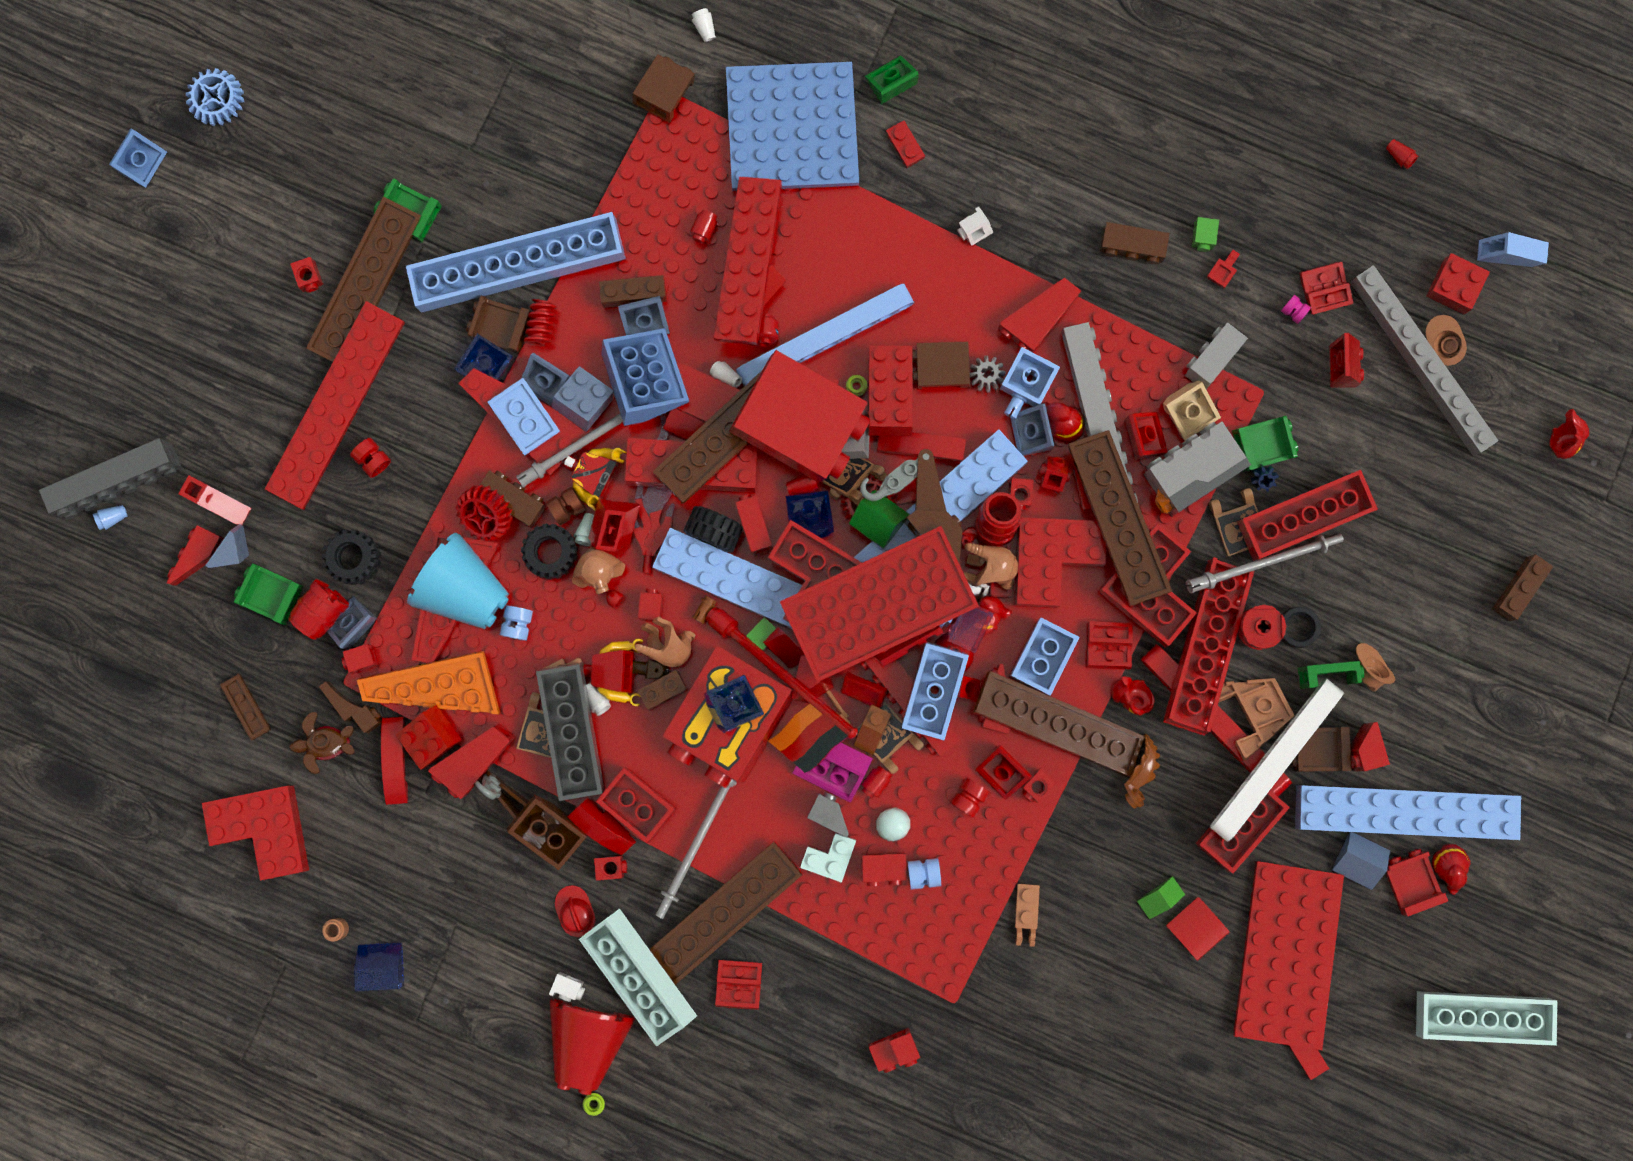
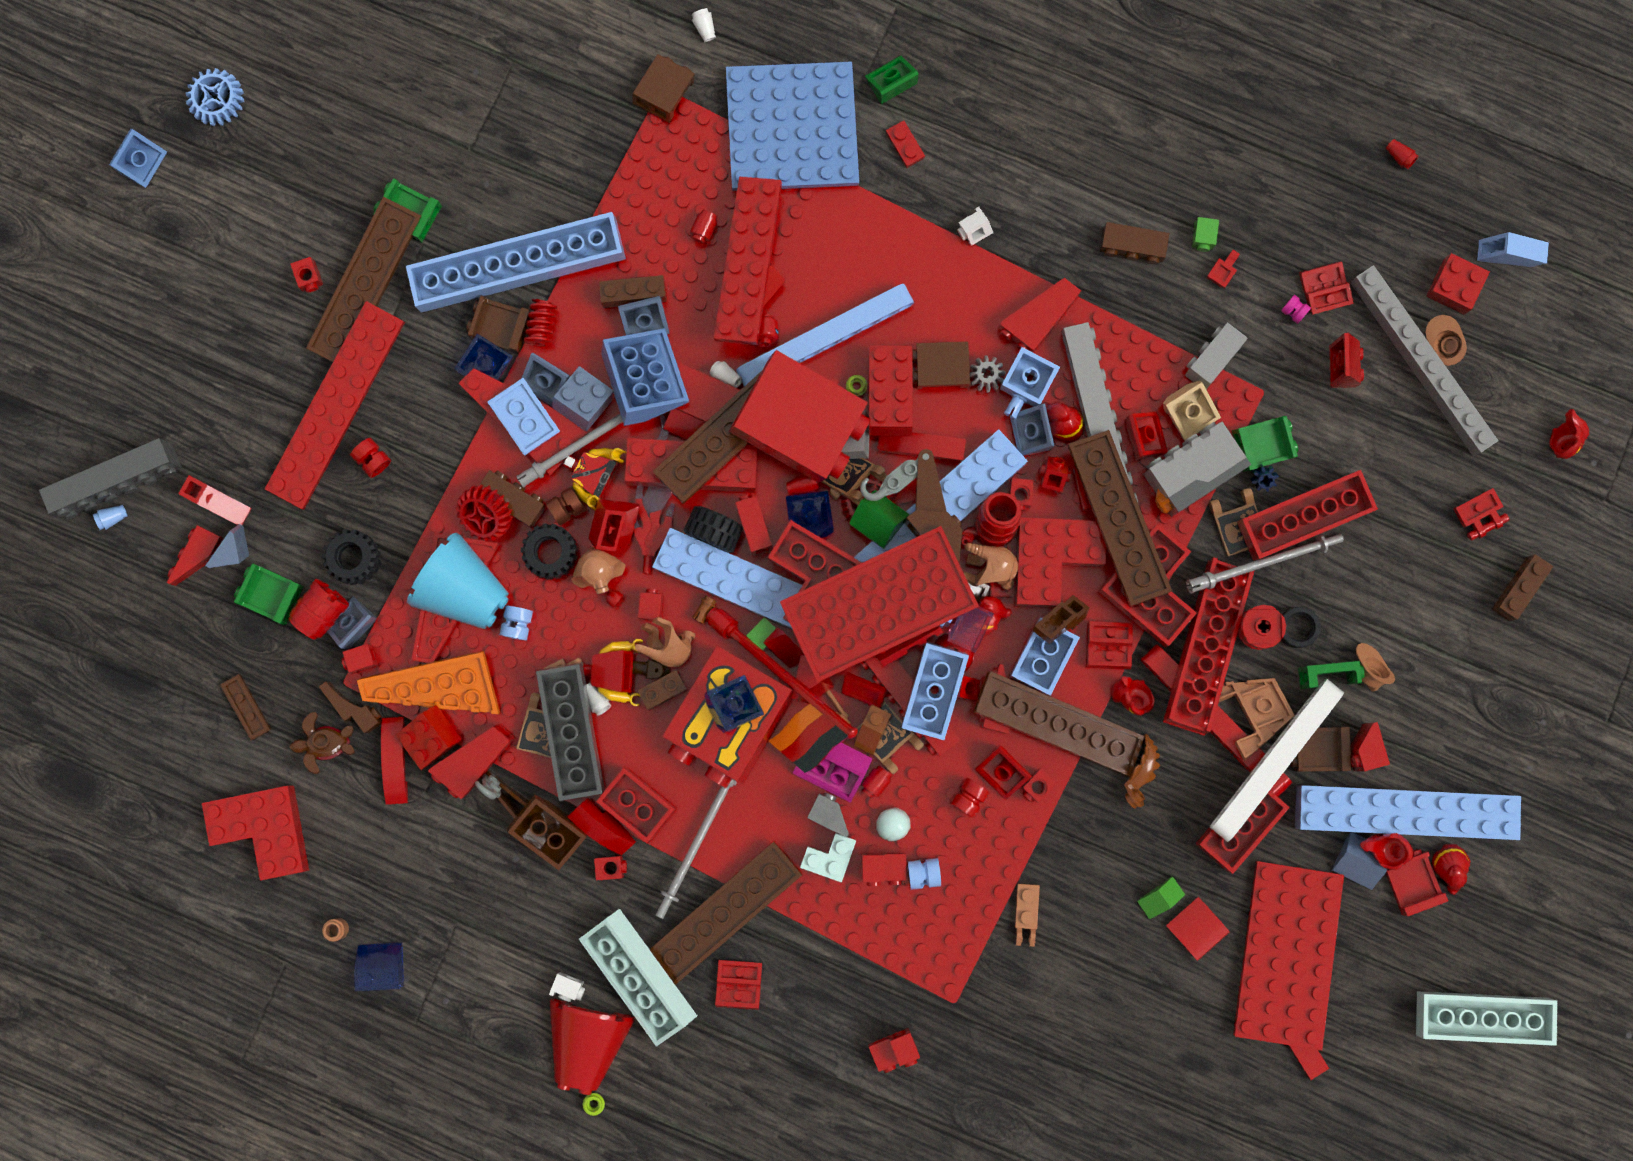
red piece [555,885,596,937] -> none
light aqua cone [574,513,594,547] -> none
none -> reddish brown slope [1033,595,1090,644]
none -> red hair [1360,833,1413,870]
none -> red plate [1453,488,1510,541]

